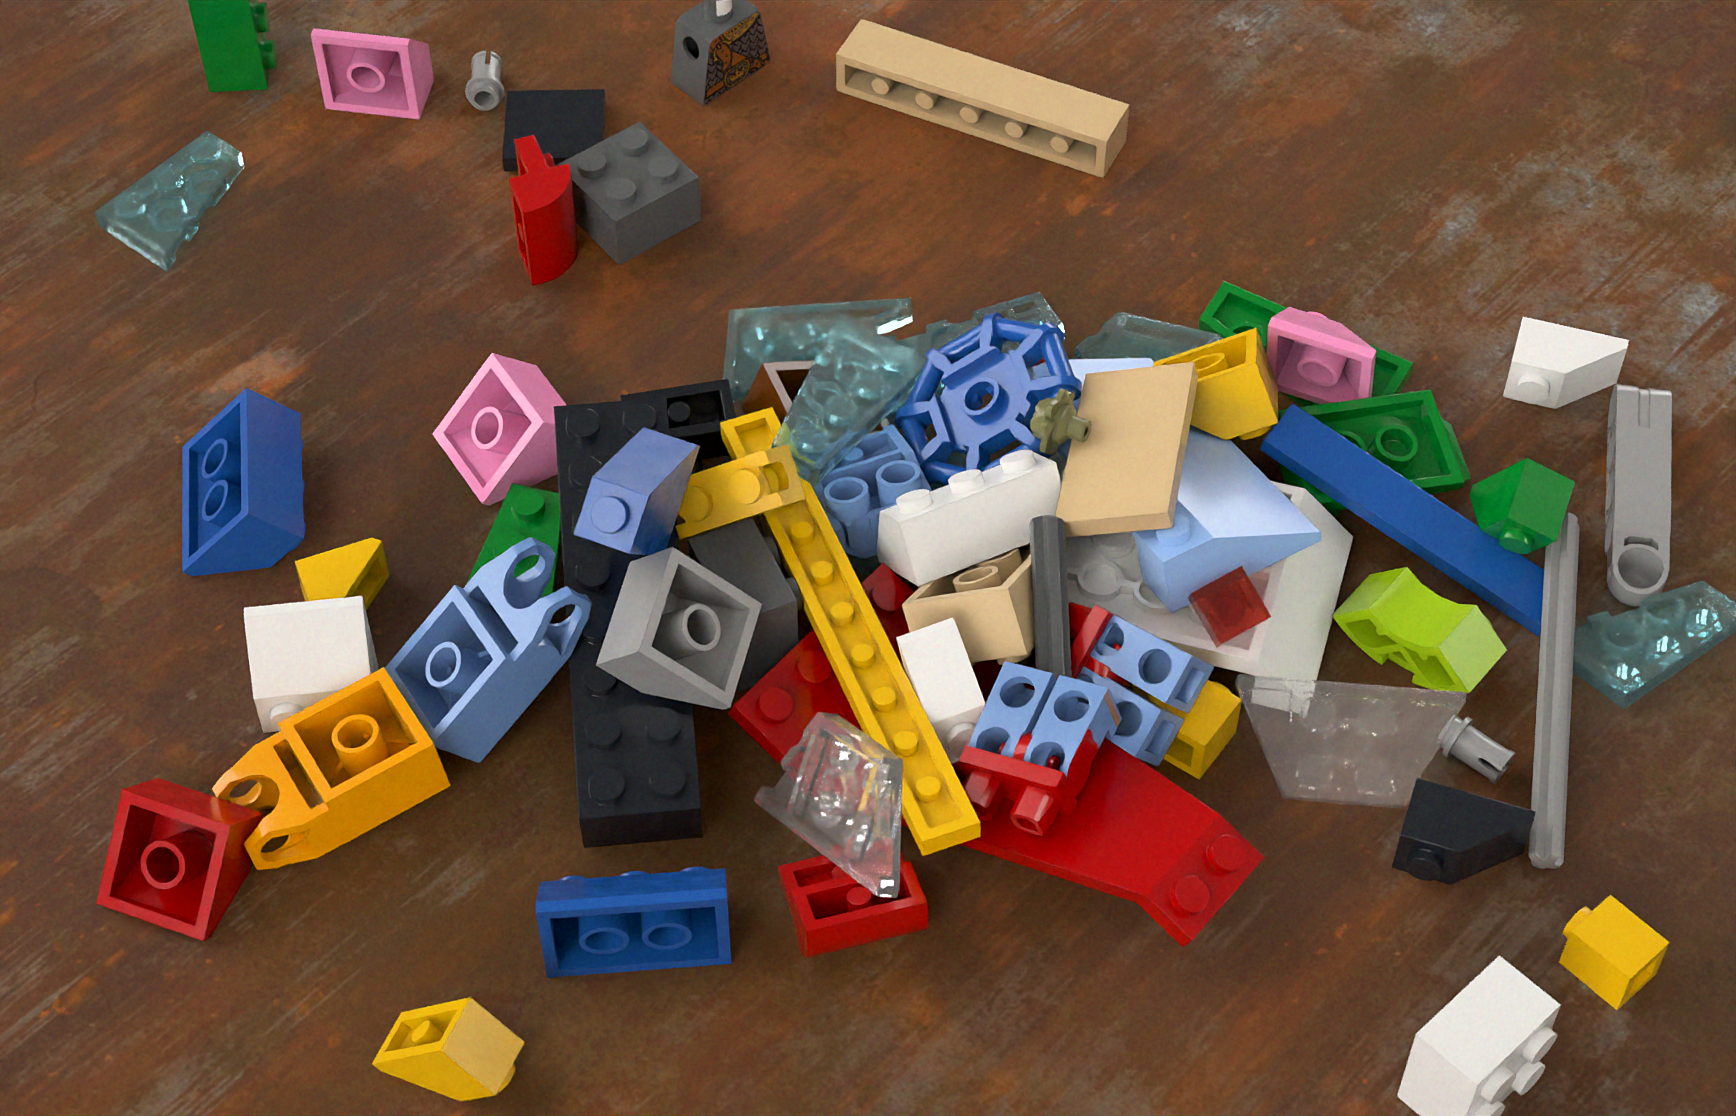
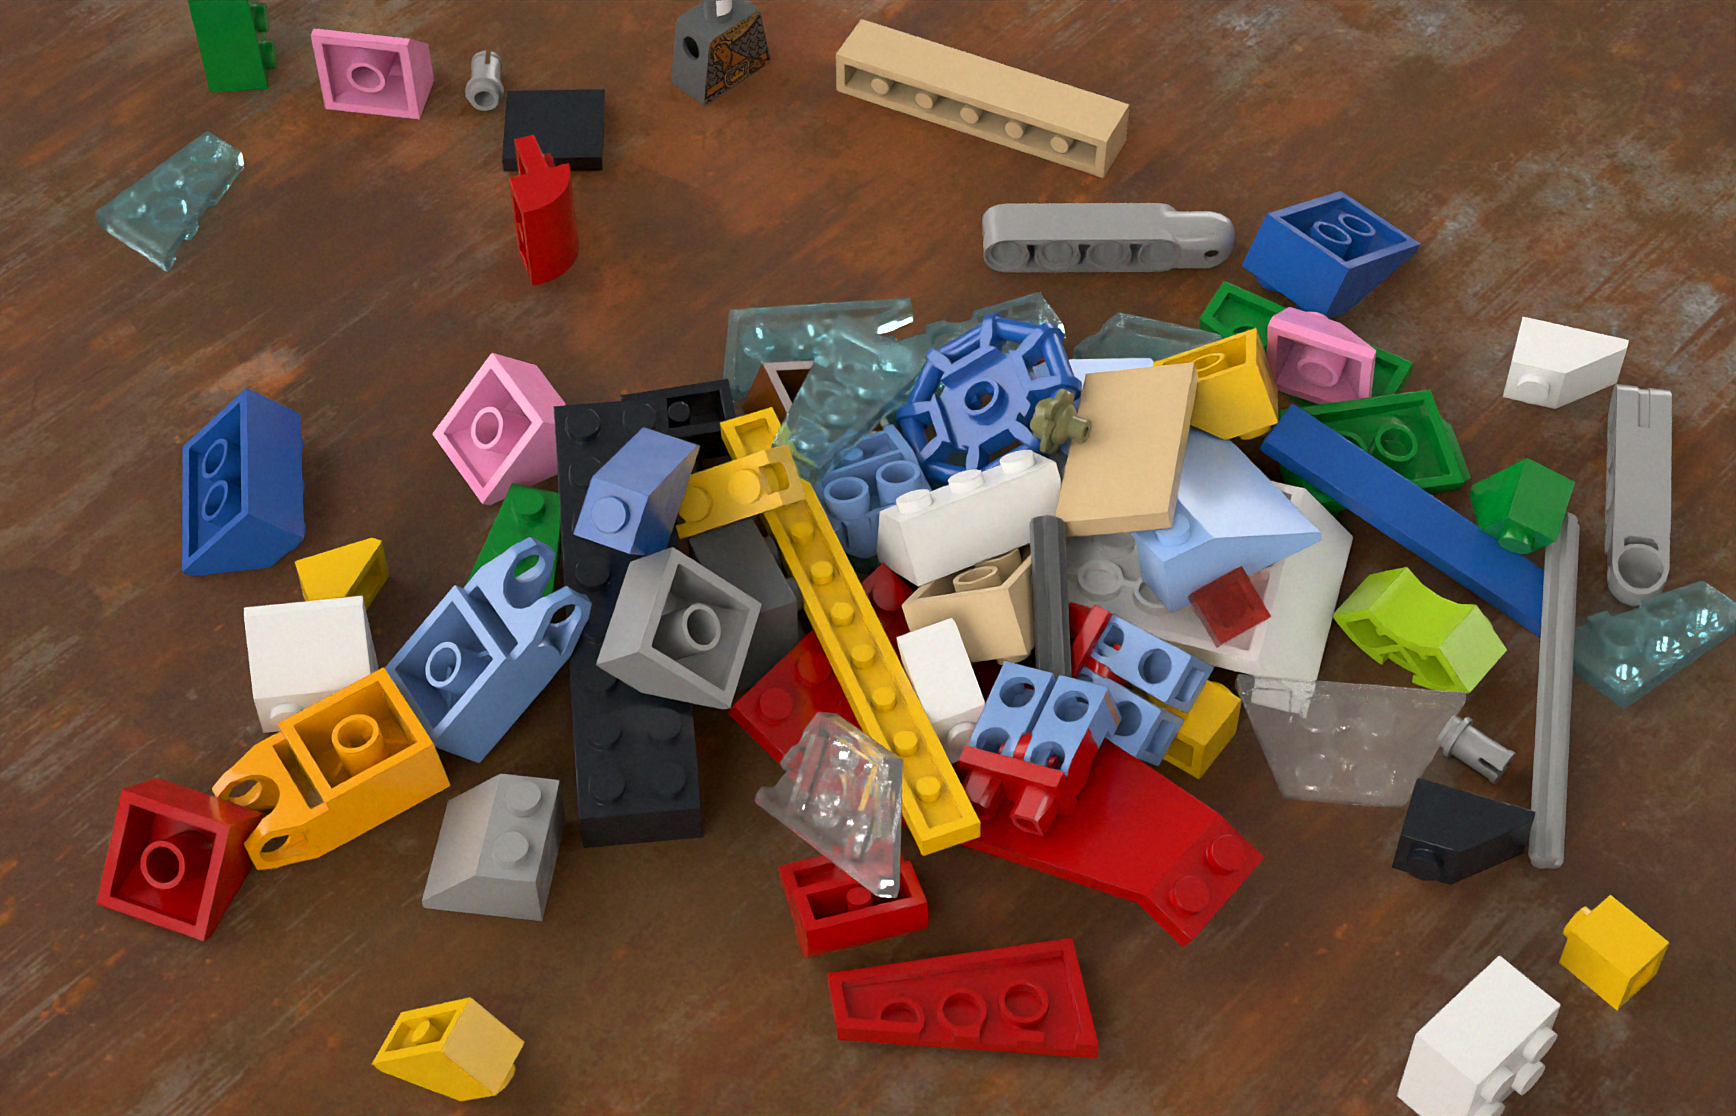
blue slope [536,867,732,978] -> none
dark grey brick [557,122,701,265] -> none
none -> light grey slope [422,774,566,921]
none -> red wing [827,938,1099,1058]
none -> light grey piece [982,203,1236,272]
none -> blue slope [1241,191,1420,319]

